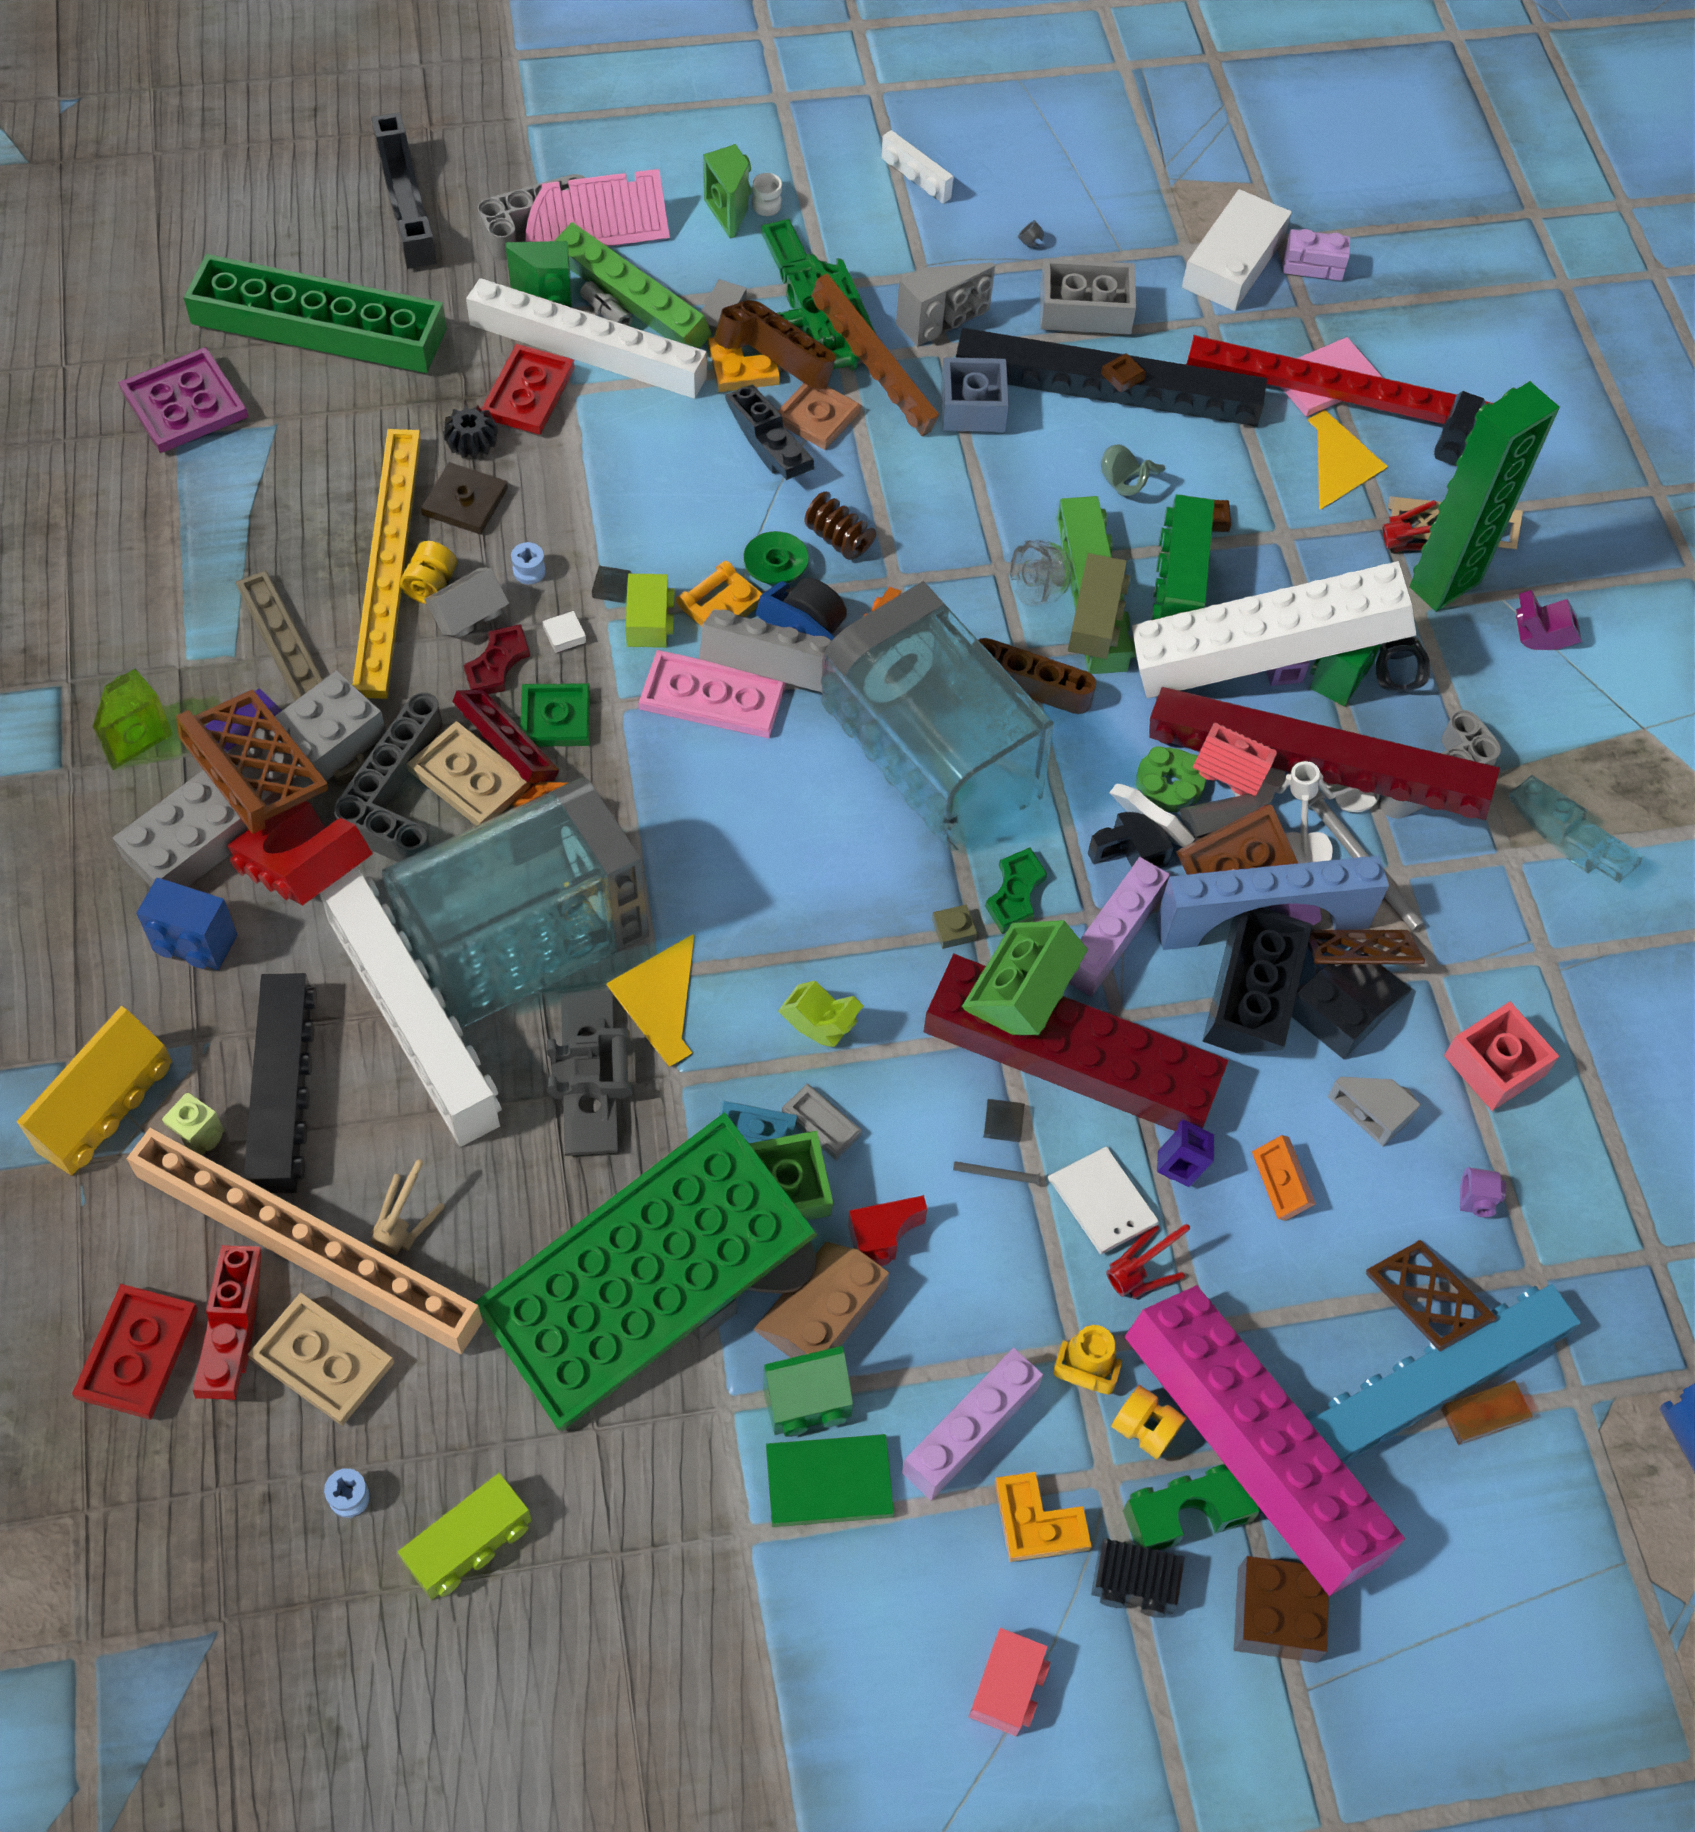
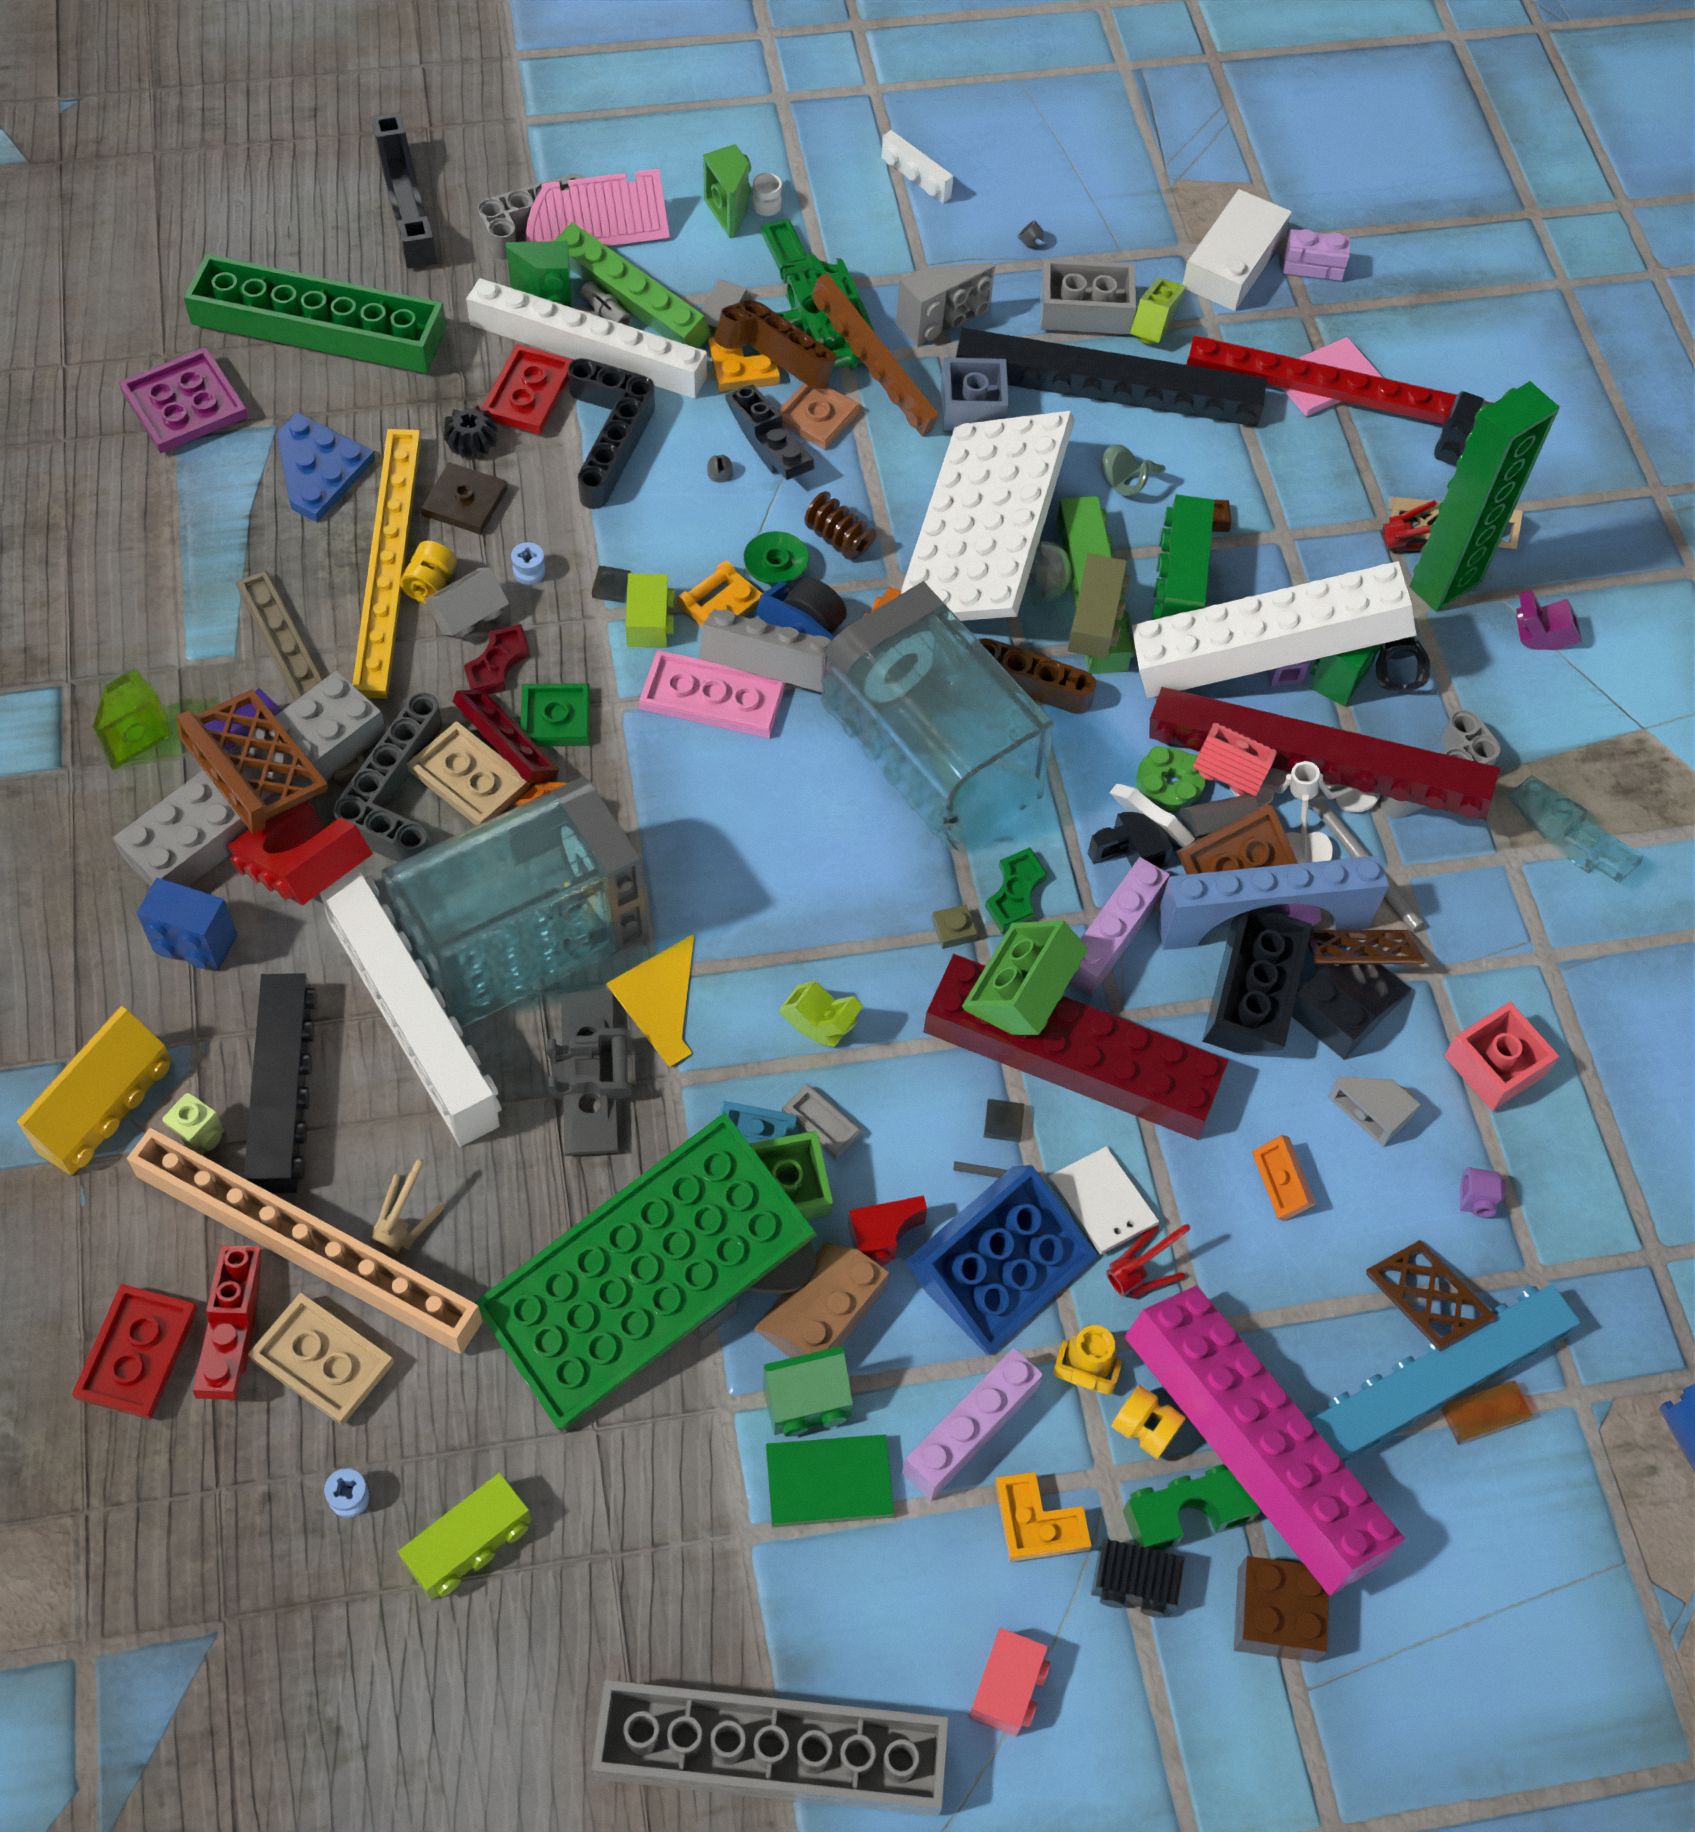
white tile [542,611,586,653] -> none
reddish brown tile [1101,353,1146,393] -> none
dark purple brick [1157,1119,1214,1187] -> none
yellow sticker [1307,410,1388,509] -> none
none -> blue plate [277,412,375,523]
none -> black beam [568,358,655,509]
none -> light grey brick [591,1680,948,1817]
none -> dark grey hinge [707,454,733,483]
none -> white plate [901,411,1075,622]
none -> blue slope [904,1165,1098,1355]
none -> lime slope [1130,277,1186,344]

